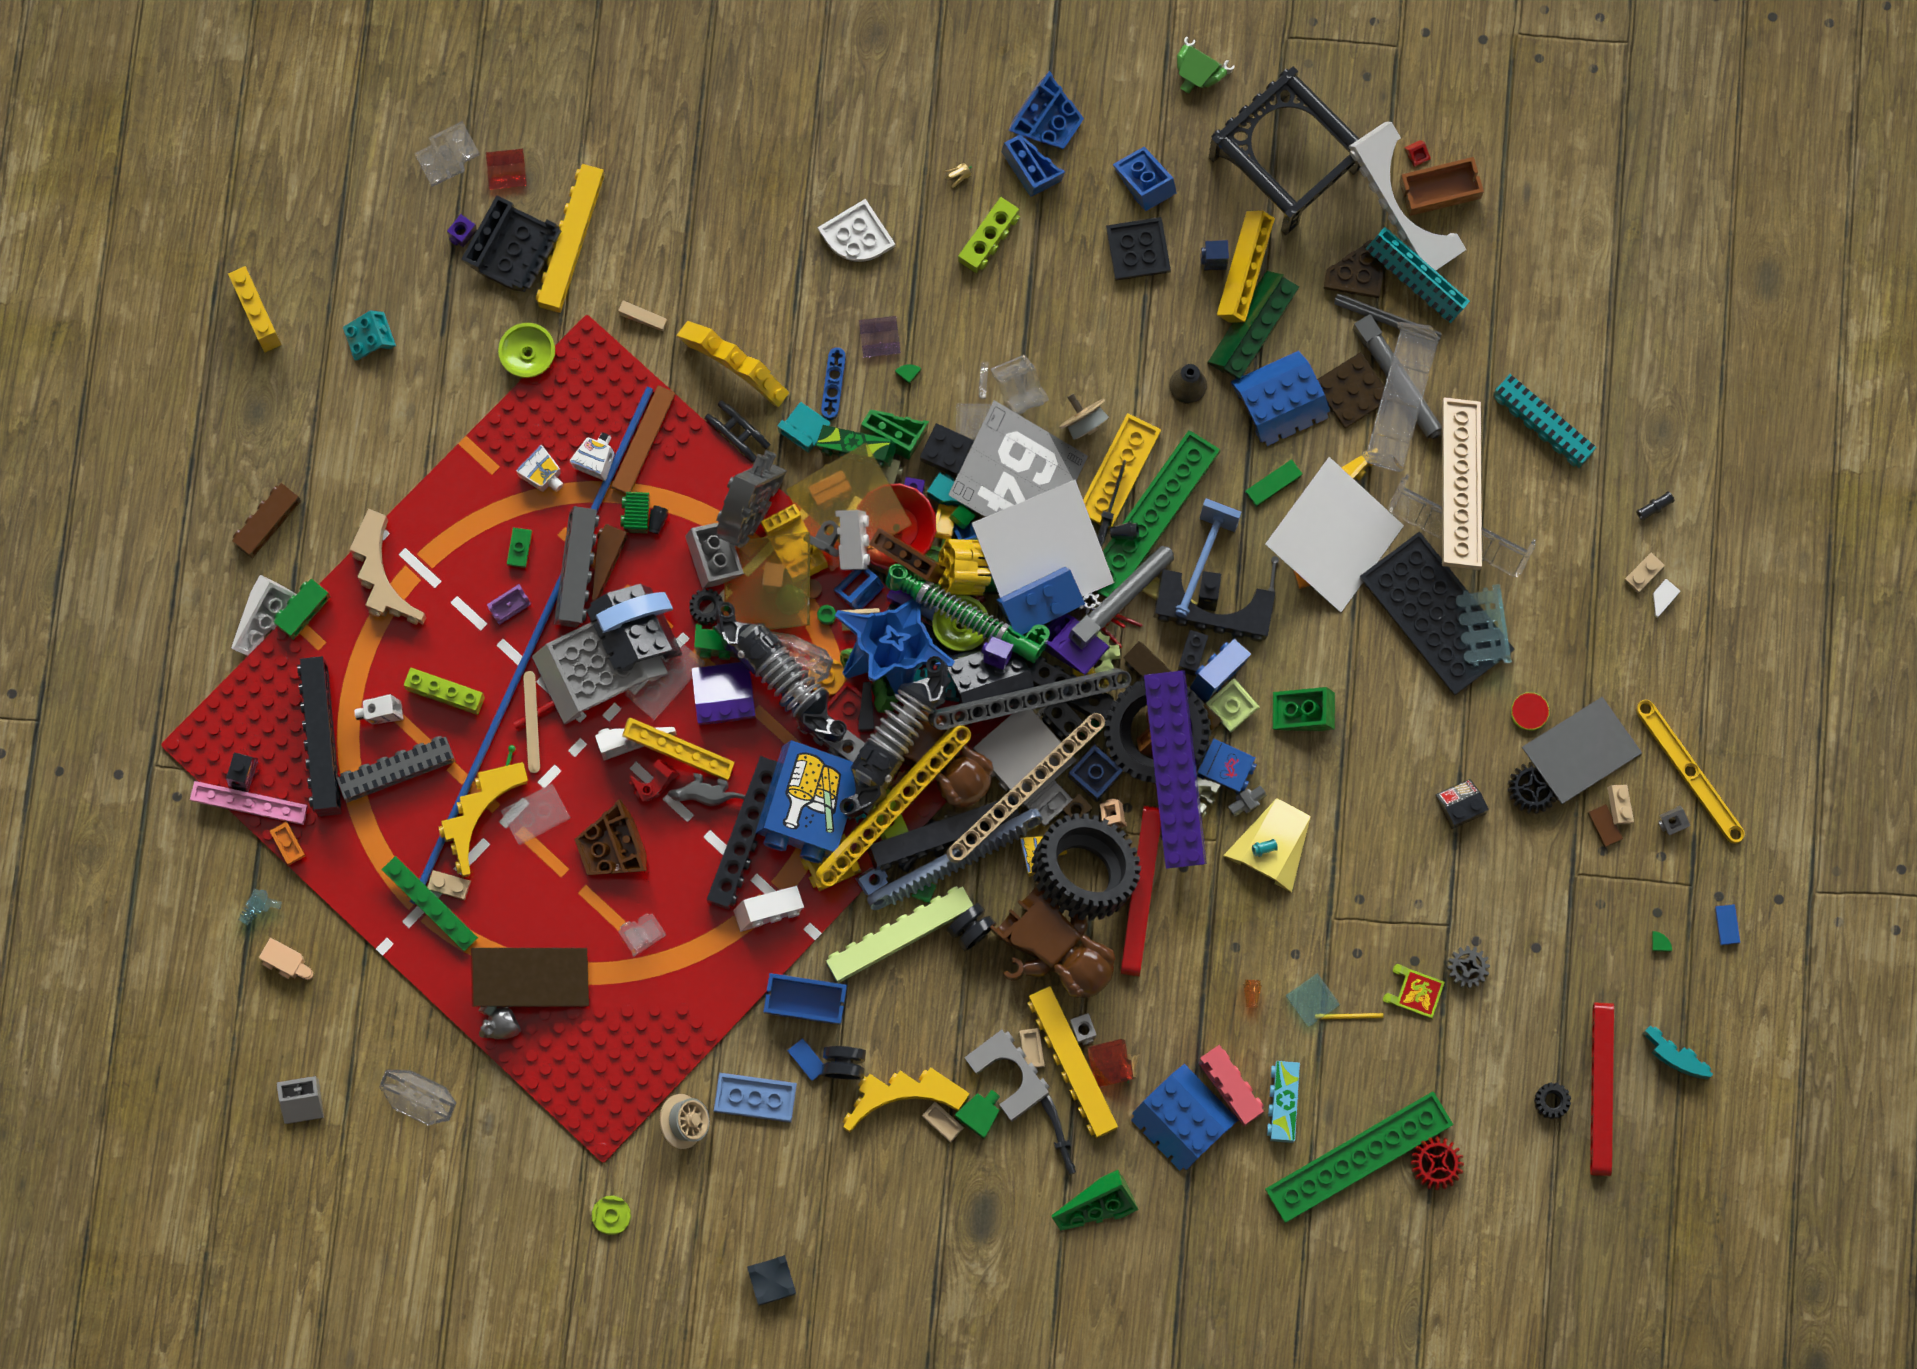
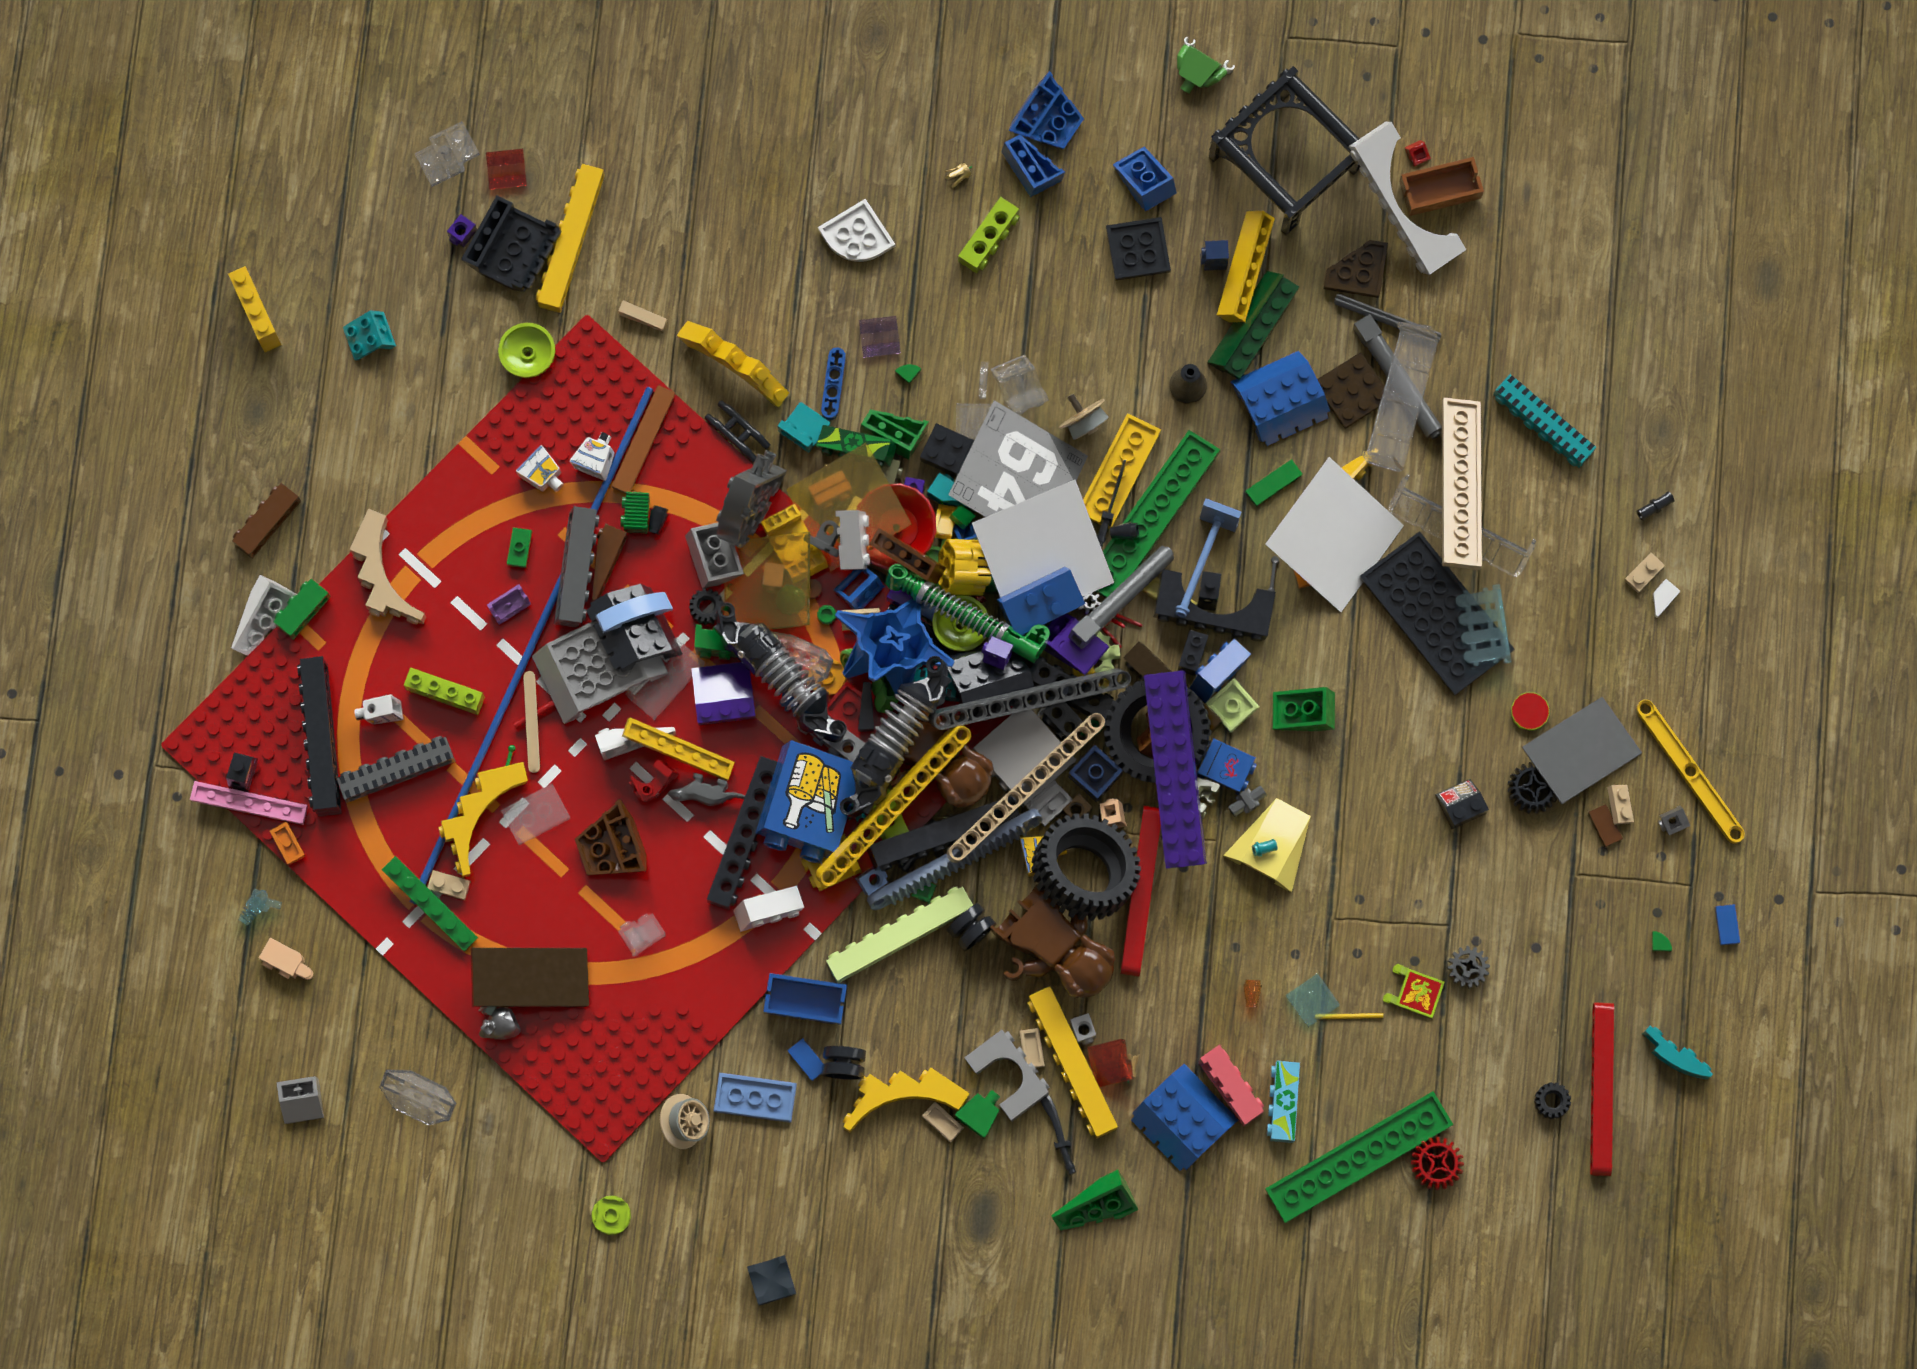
teal brick [1366,227,1470,323] -> none

